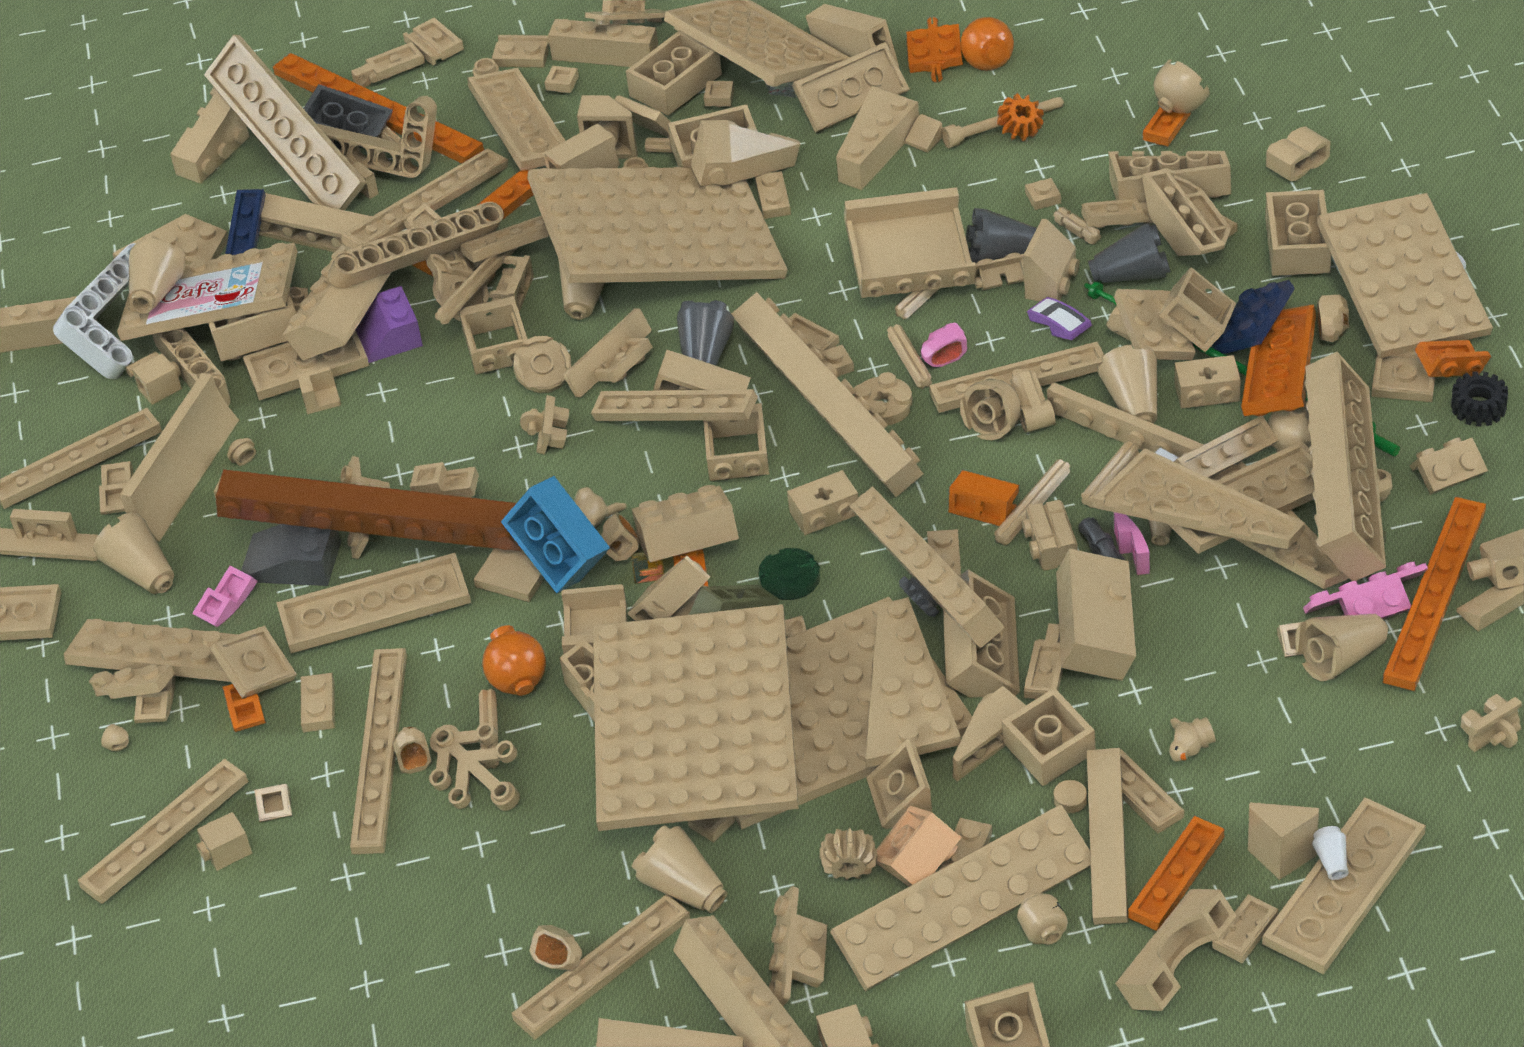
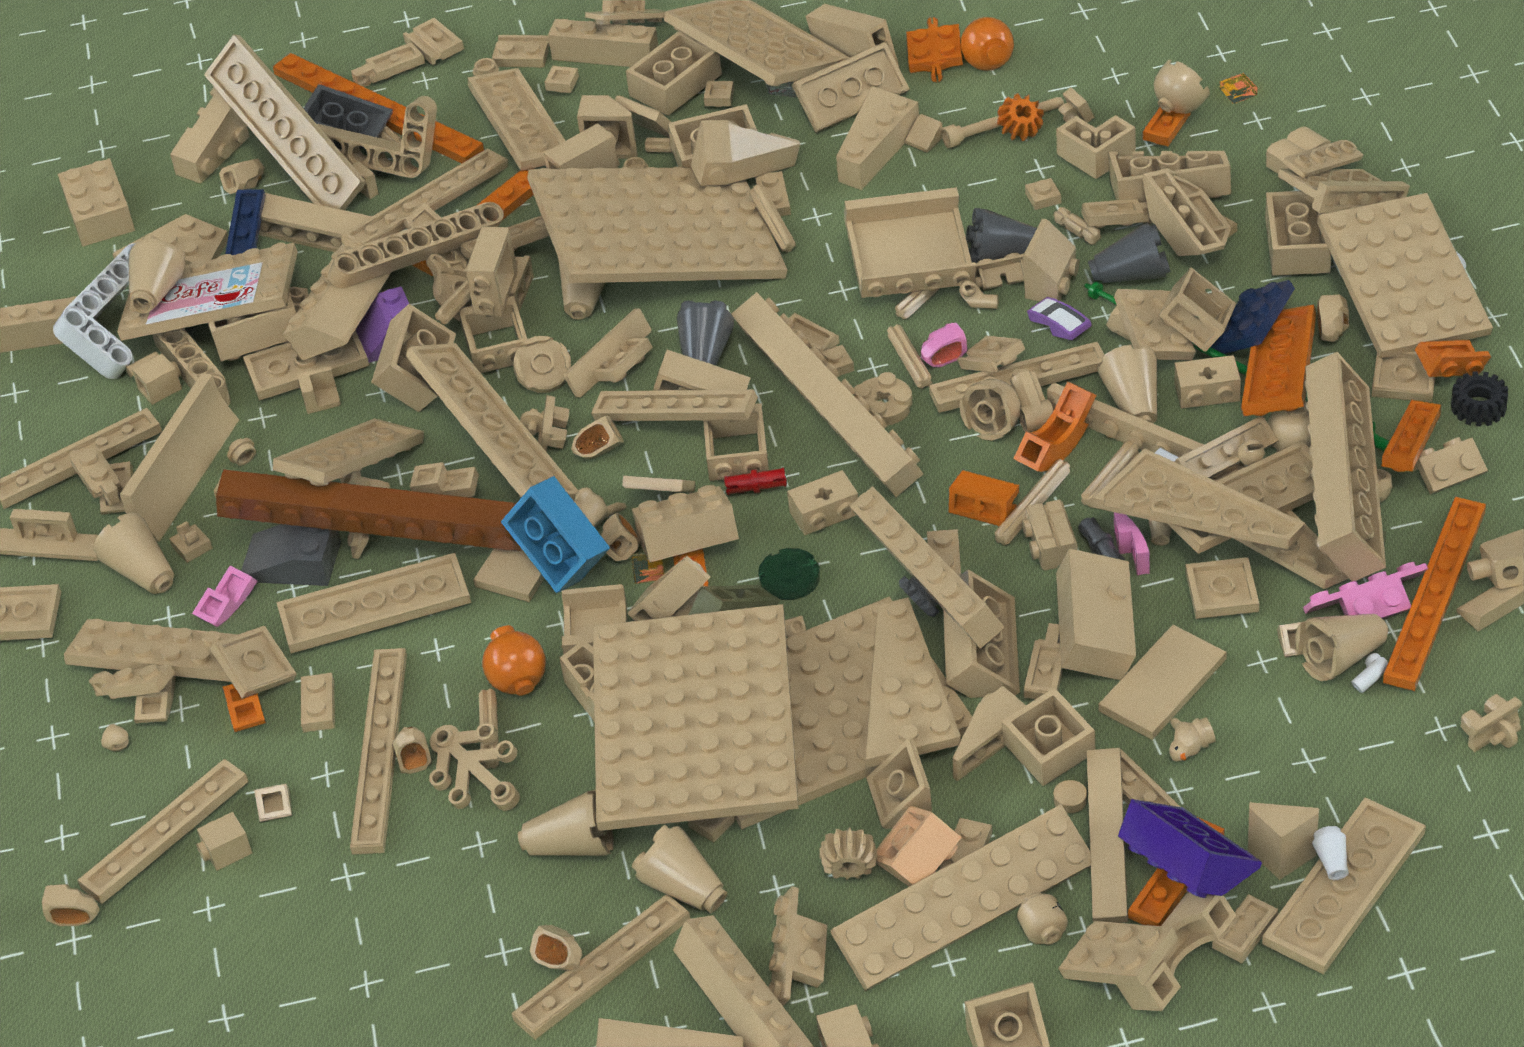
none -> tan rock [42,884,100,926]
none -> tan brick [58,158,135,247]
none -> tan hinge [70,447,122,507]
none -> tan tile [169,521,213,563]
none -> tan rock [219,159,265,194]
none -> tan plate [273,418,424,486]
none -> tan brick [371,304,456,412]
none -> tan plate [405,343,578,501]
none -> tan window [466,227,518,316]
none -> tan cone [518,789,614,856]
none -> rock [571,416,624,459]
none -> tan tile [622,476,695,493]
none -> red pin [724,467,787,495]
none -> tan axle [749,185,796,253]
none -> tan plate [957,336,1025,373]
none -> tan arm [959,280,999,309]
none -> orange arch [1013,381,1097,472]
none -> tan brick [1056,115,1136,179]
none -> tan tile [1058,87,1095,123]
none -> tan plate [1058,921,1178,987]
none -> tan tile [1099,625,1227,740]
none -> dark purple slope [1118,799,1262,898]
none -> tan plate [1186,557,1259,619]
none -> clear yellow tile [1220,73,1258,104]
none -> tan hinge [1237,439,1265,466]
none -> tan fence [1277,169,1410,213]
none -> tan bracket [1282,140,1363,187]
none -> white arm [1351,653,1388,693]
none -> orange plate [1381,400,1441,472]

